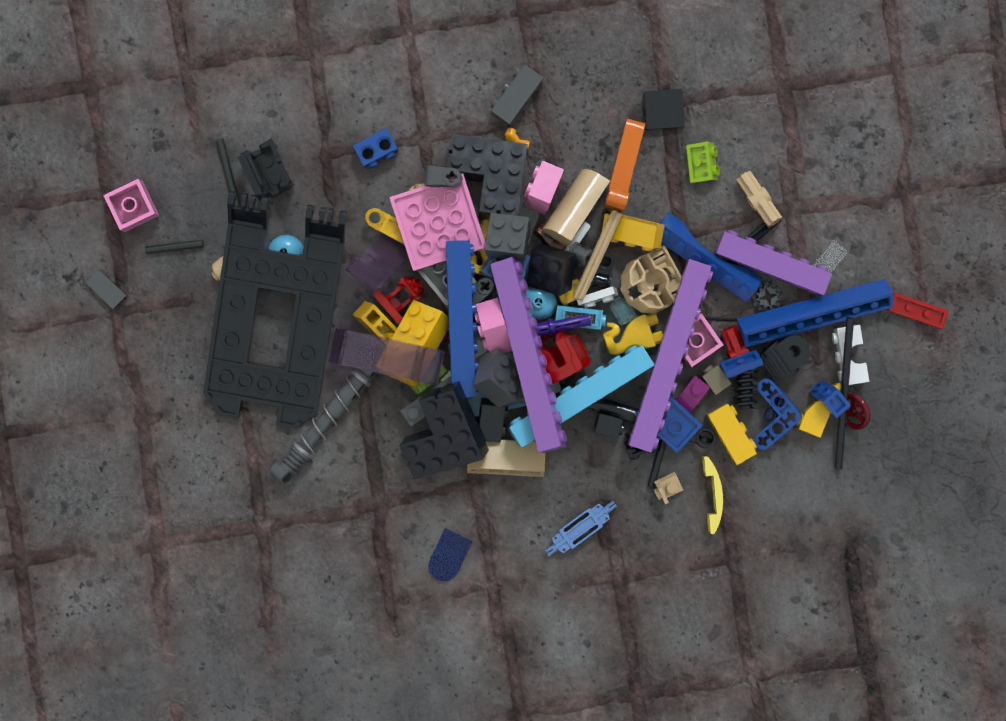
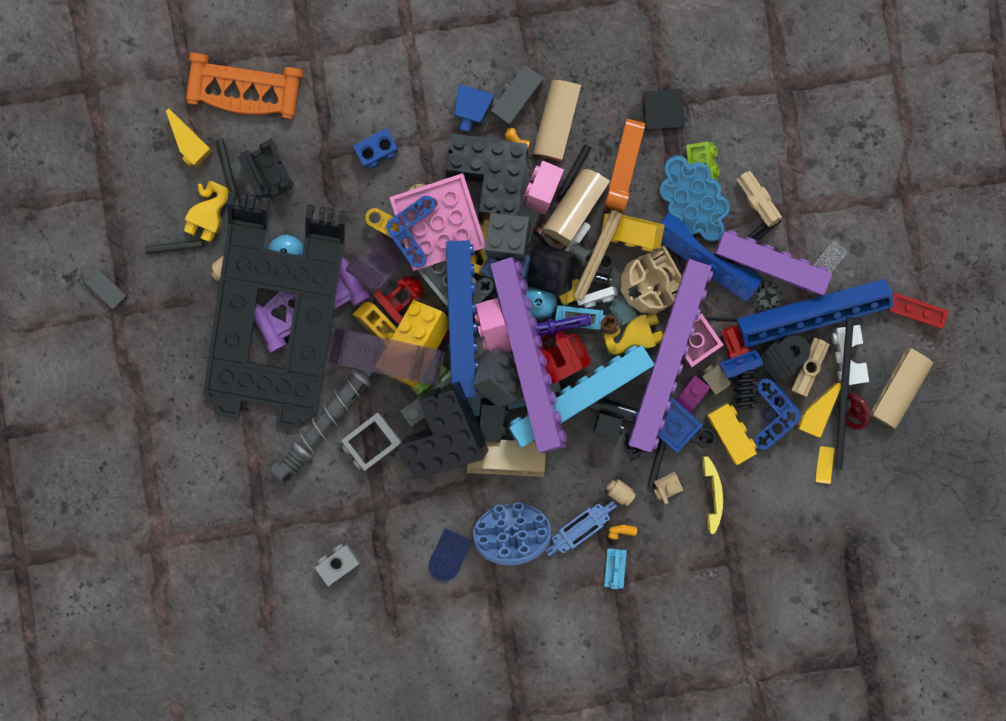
bright pink brick [103,179,159,232] -> none
dark grey piece [424,165,463,188] -> none
blue bracket [809,381,851,418] -> none
none -> yellow slope [166,108,213,167]
none -> yellow hips [184,181,229,243]
none -> orange piece [186,53,304,119]
none -> medium lavender piece [254,256,371,354]
none -> light grey brick [315,543,361,586]
none -> light grey window [341,412,402,471]
none -> blue beam [386,196,436,268]
none -> blue torso [455,84,494,133]
none -> medium blue bracket [473,502,551,565]
none -> tan brick [532,80,581,162]
none -> black bar [557,144,591,197]
none -> reddish brown bush [601,315,620,335]
none -> medium azure hinge [604,548,627,589]
none -> tan brick [606,479,636,506]
none -> light orange arm [608,525,637,540]
none -> dark azure plate [660,155,730,241]
none -> tan piece [791,338,830,397]
none -> yellow sticker [816,446,835,484]
none -> tan brick [870,348,934,430]

